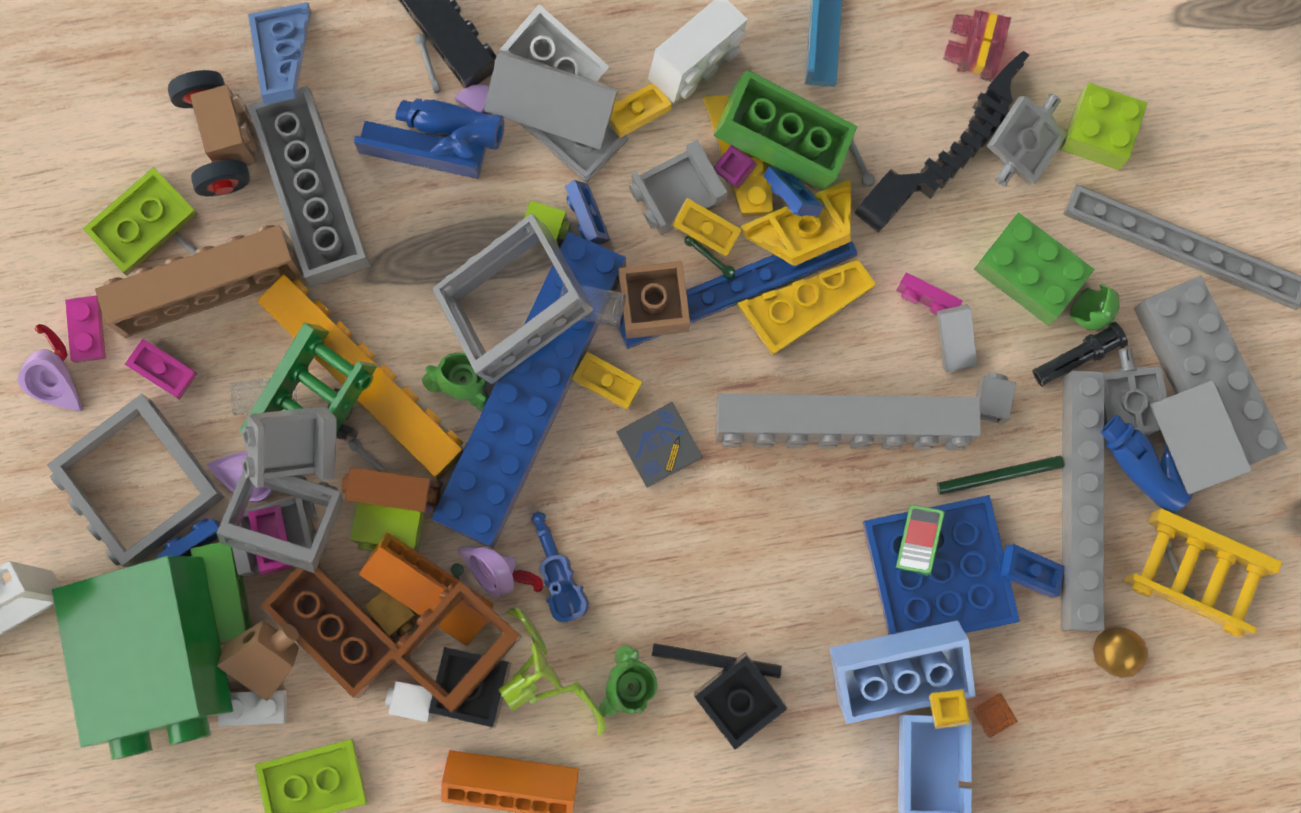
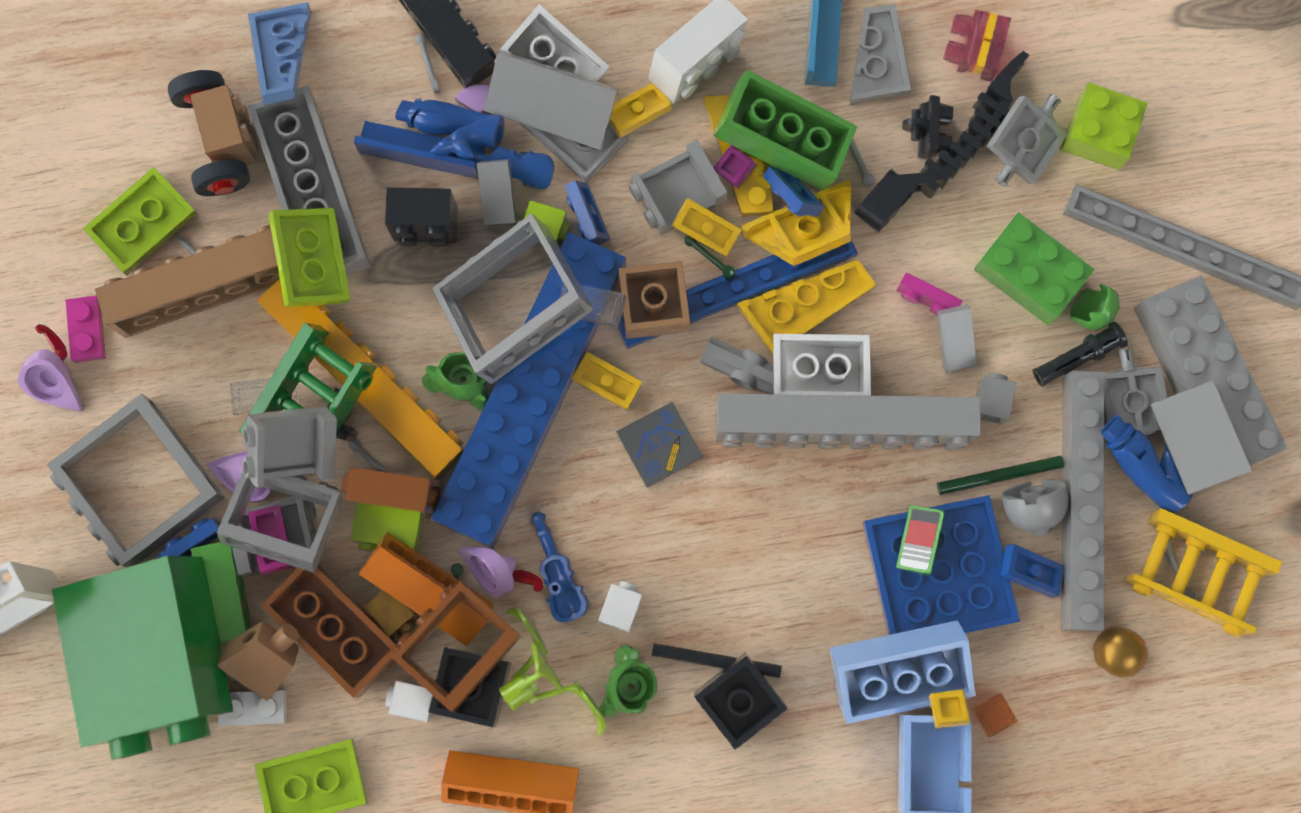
dark pink plate [125,338,198,400] -> none
none -> lime plate [268,208,351,307]
none -> black brick [385,187,458,247]
none -> blue piece [446,147,554,189]
none -> light grey tile [477,159,517,225]
none -> white brick [598,581,642,633]
none -> light grey piece [700,337,774,394]
none -> white slope [773,334,871,396]
none -> light grey wing [850,4,911,104]
none -> black hips [902,95,953,159]
none -> light grey cylinder [1002,480,1068,536]

